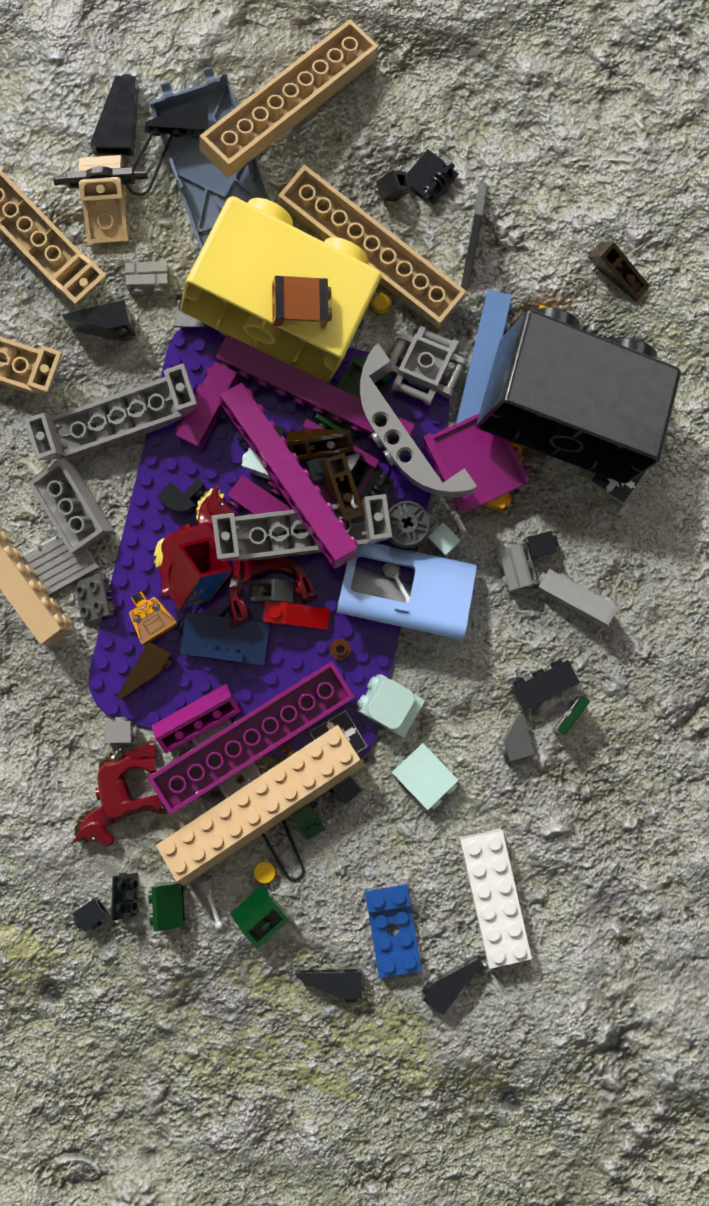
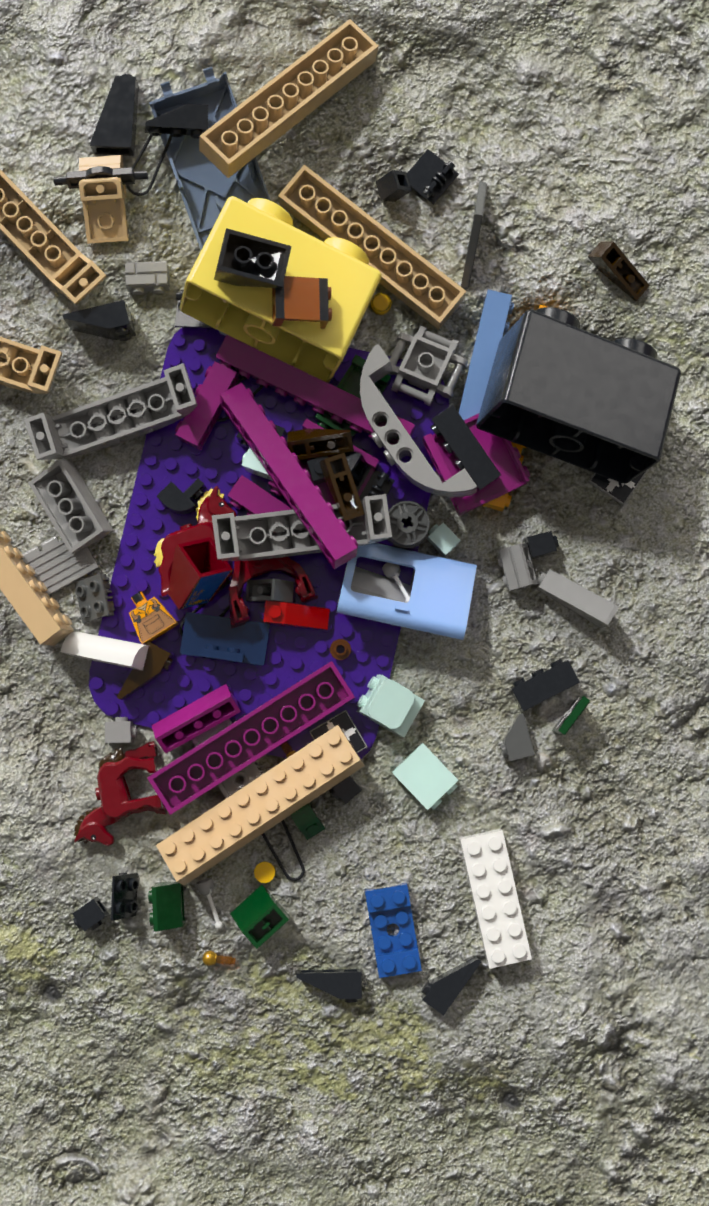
none -> white brick [60,632,149,671]
none -> piece [202,951,236,966]
none -> black slope [214,228,292,289]
none -> black brick [430,405,501,491]

